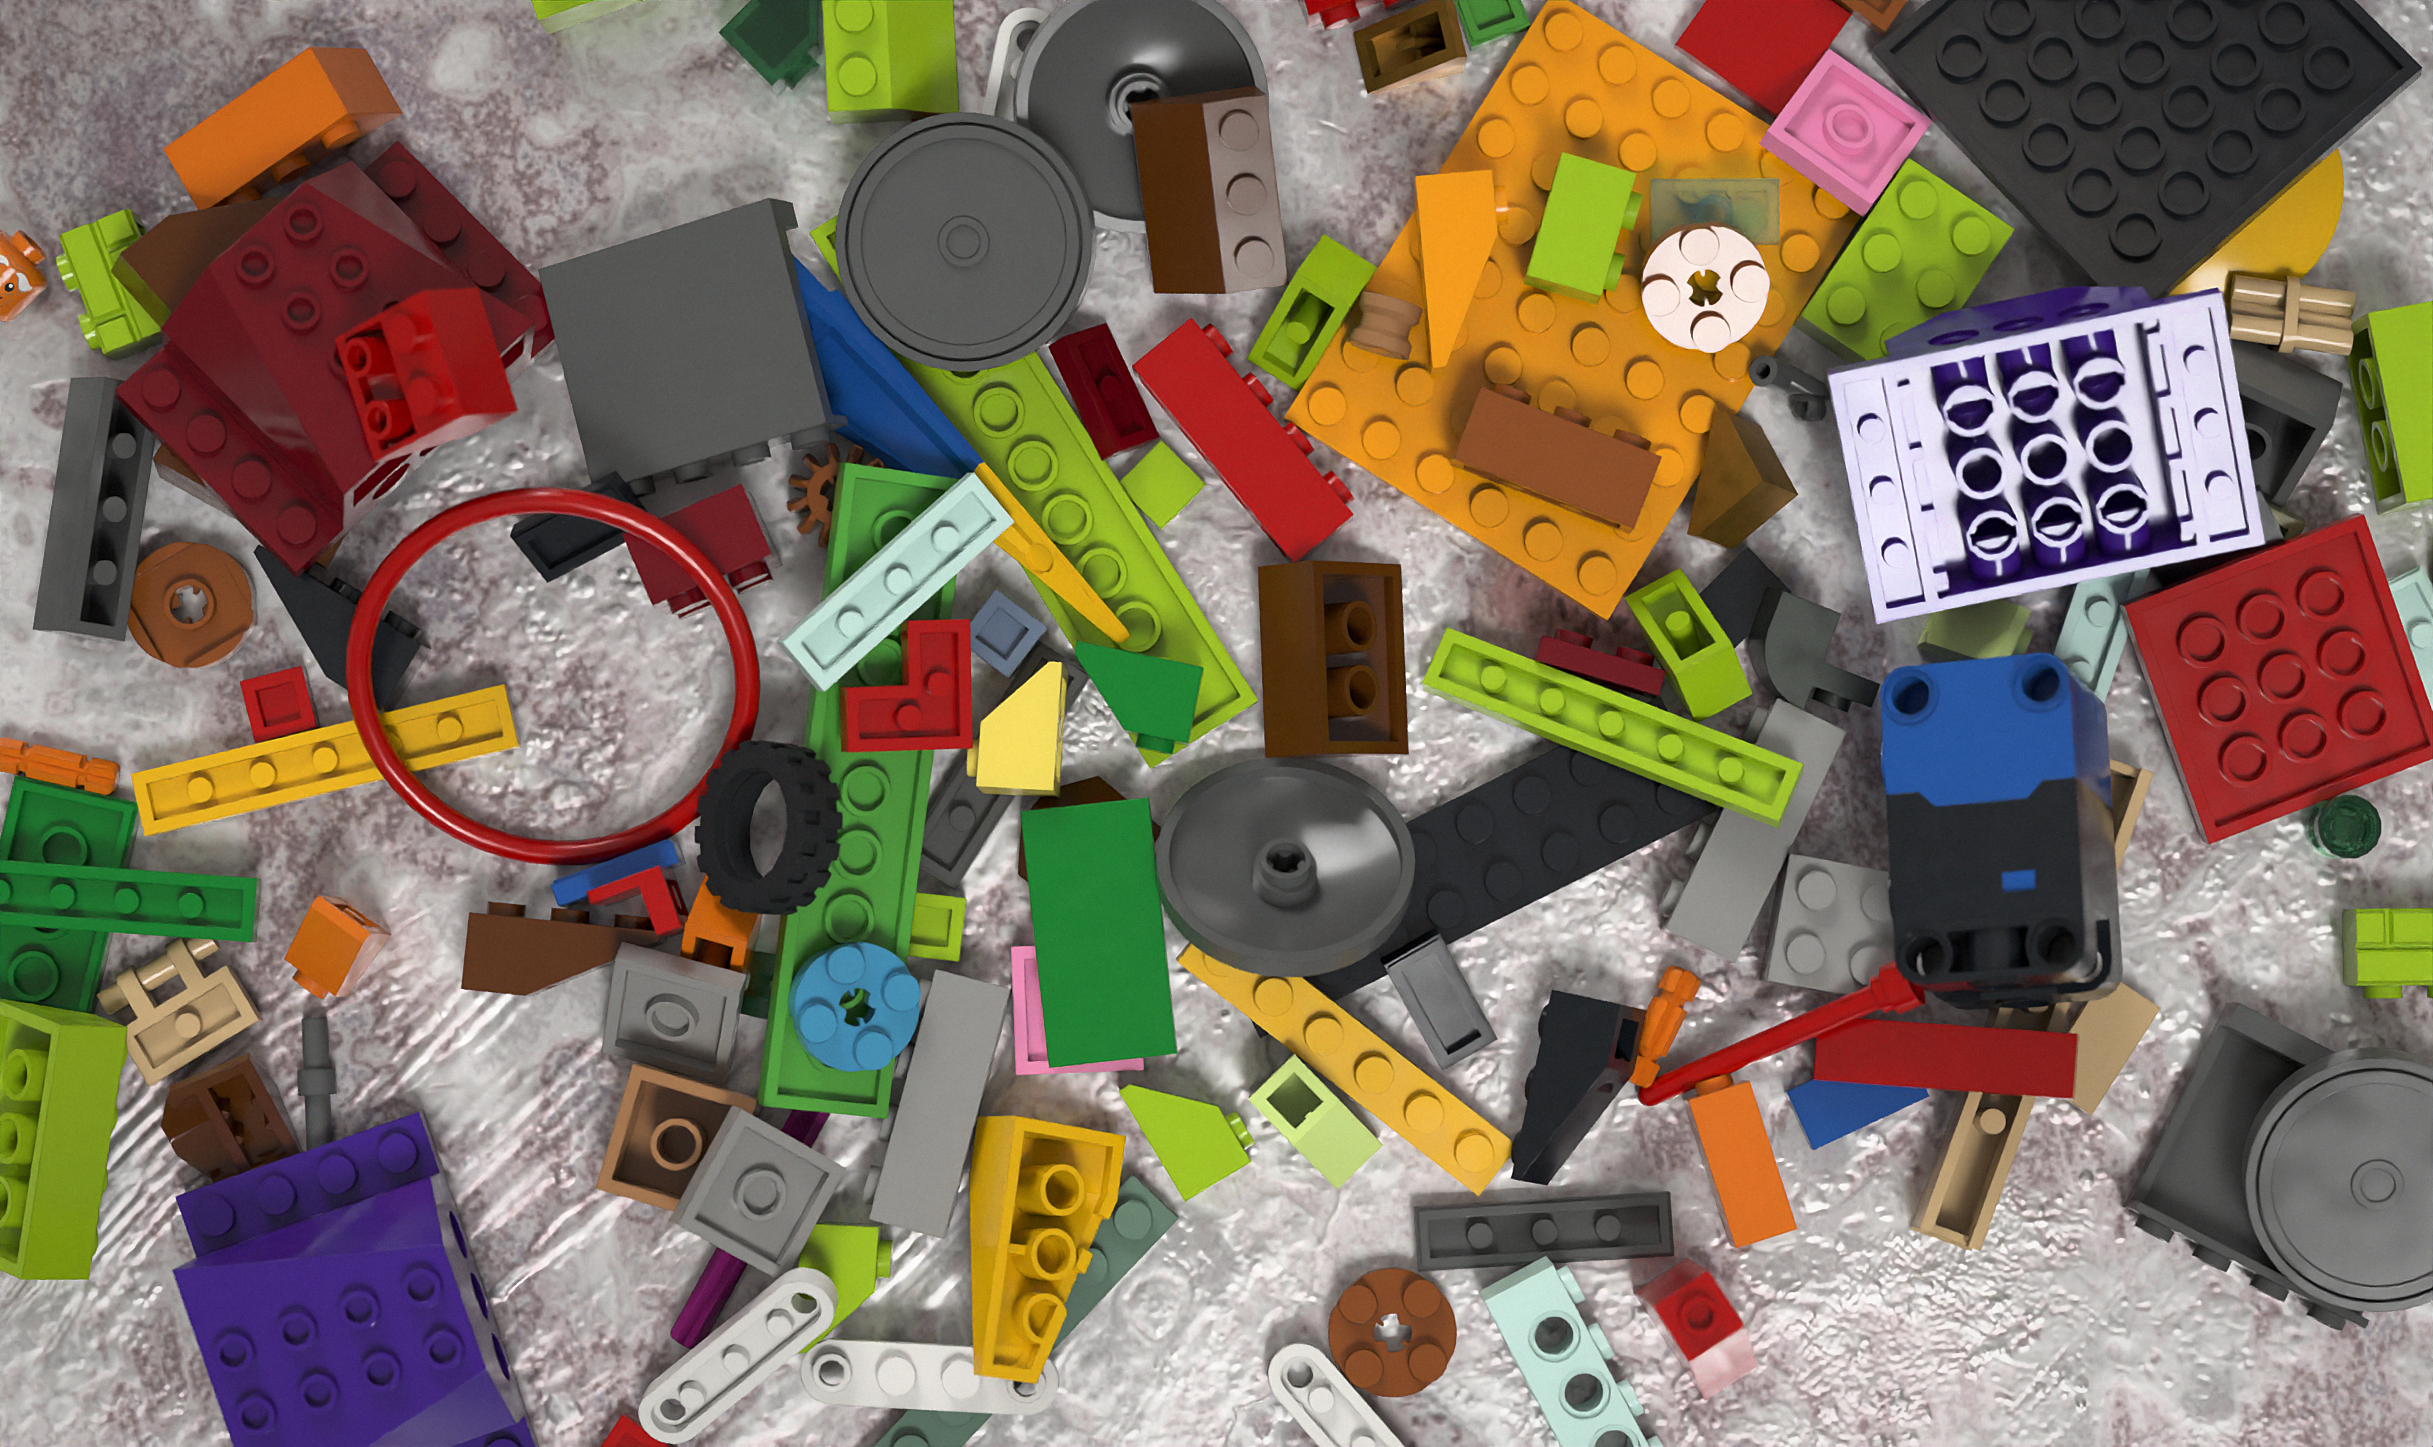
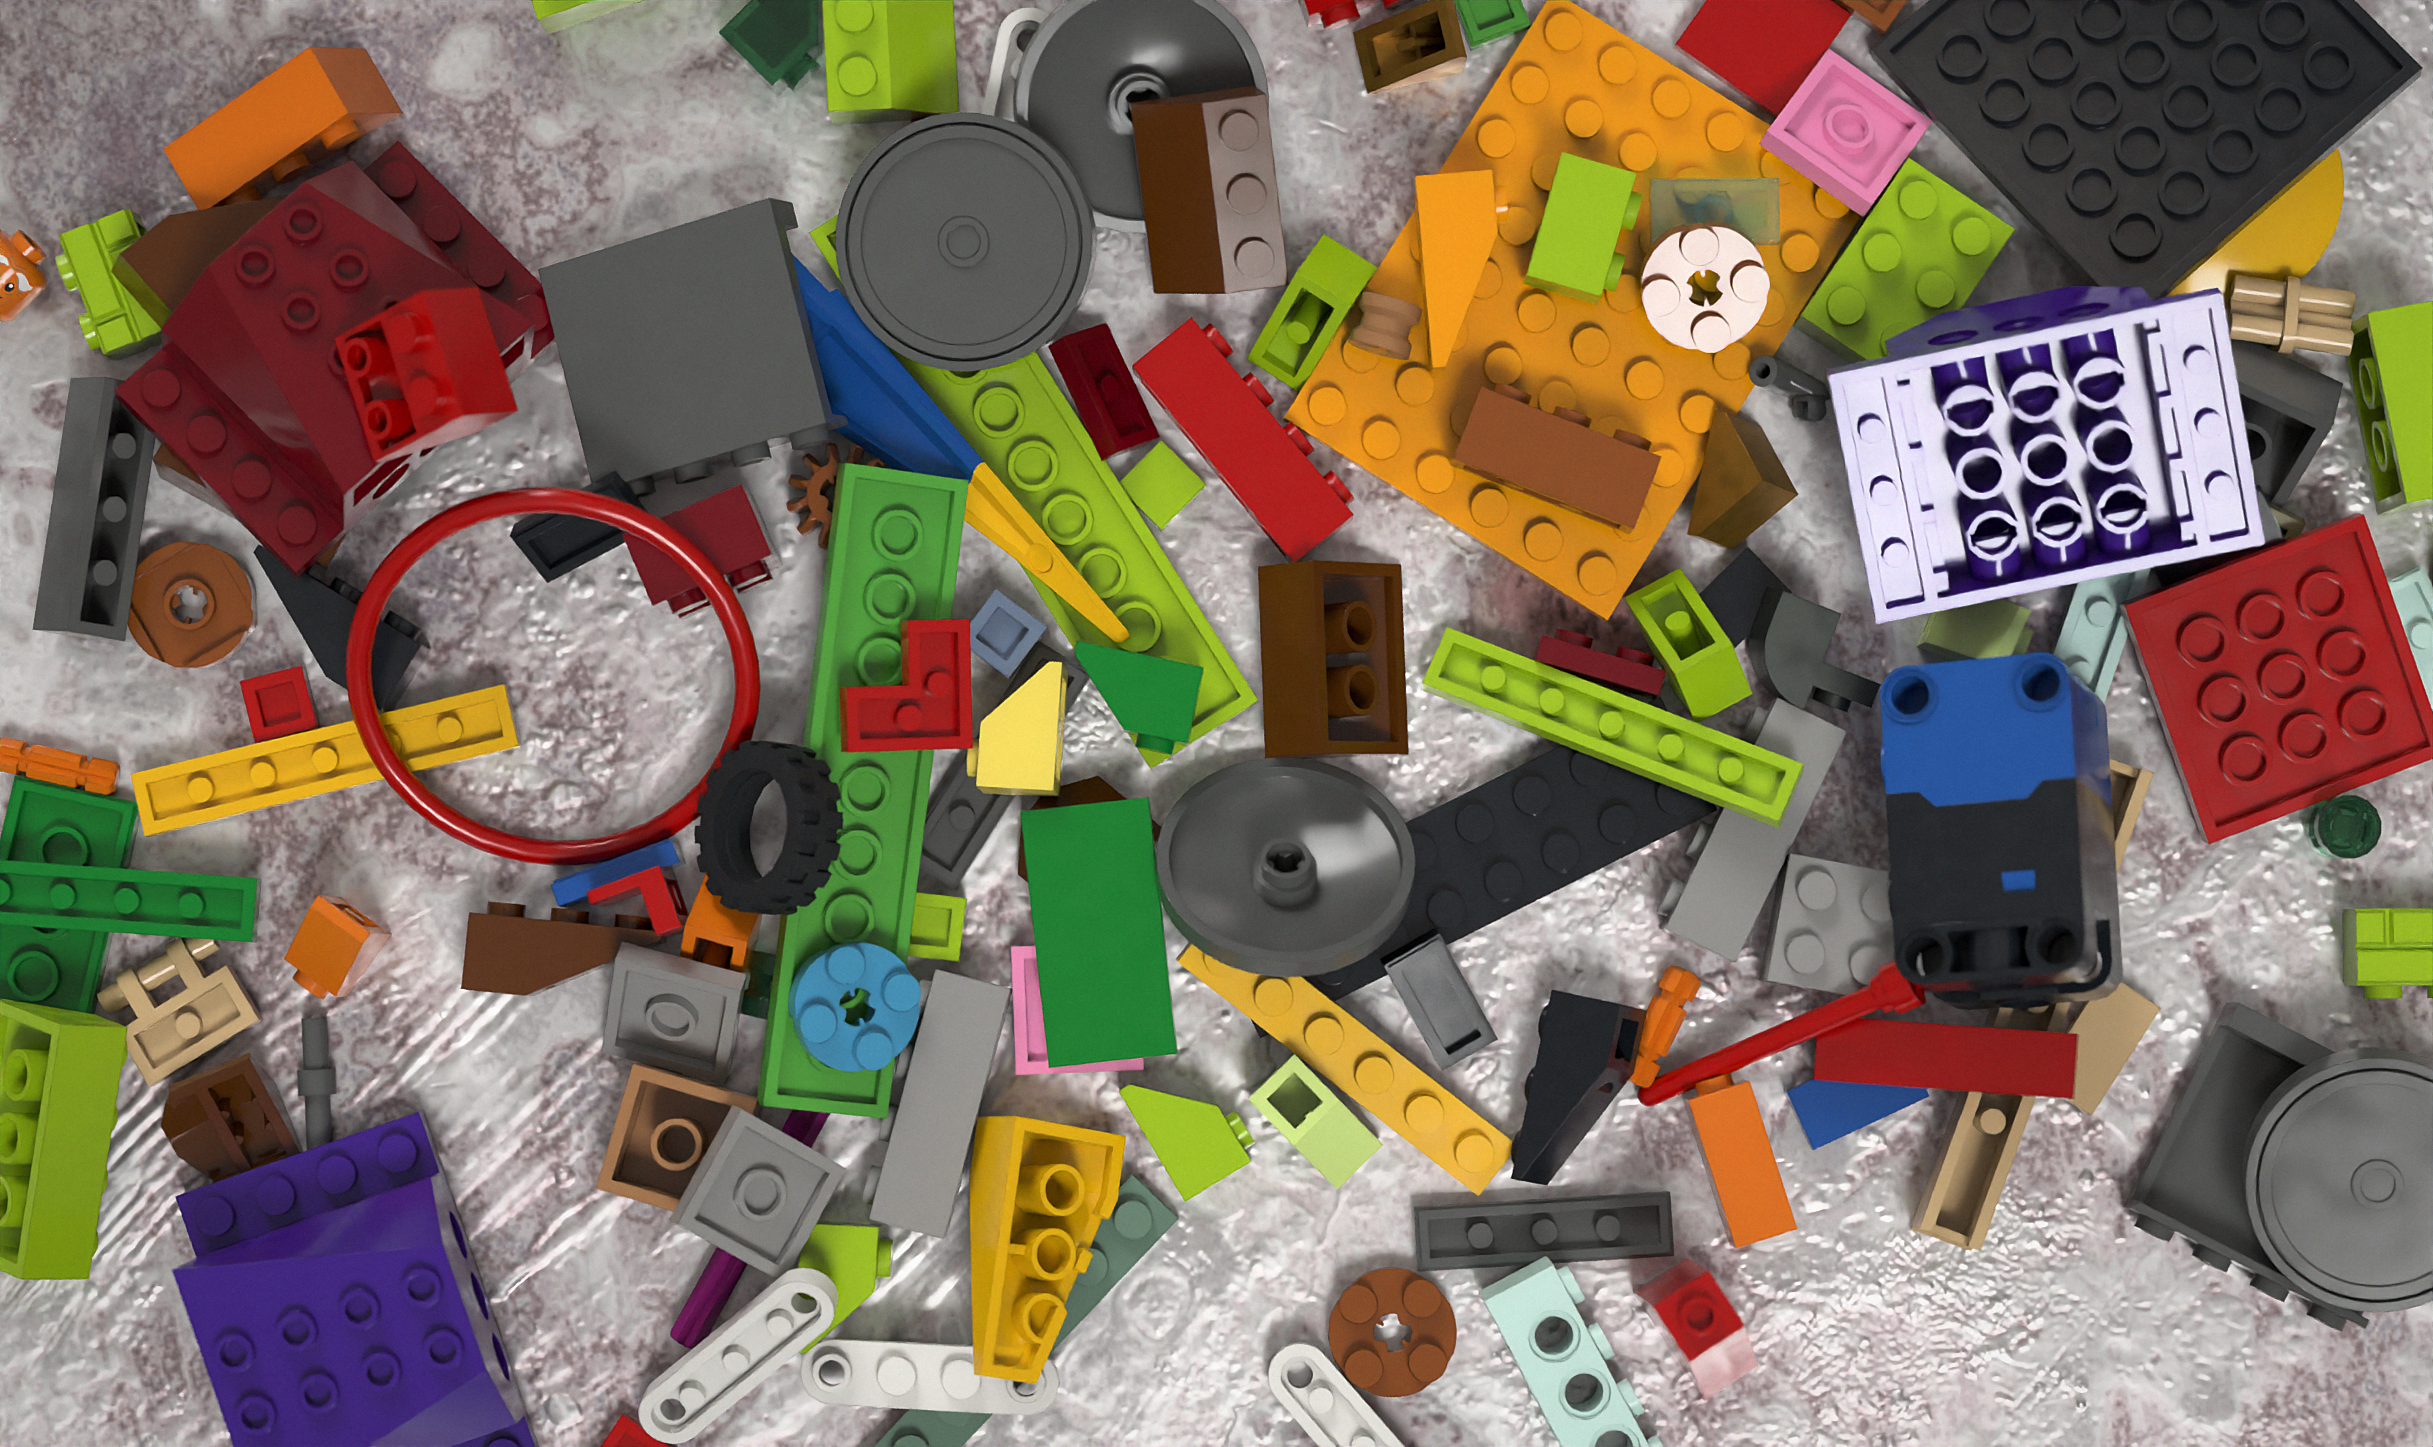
light aqua plate [777,473,1014,692] -> none

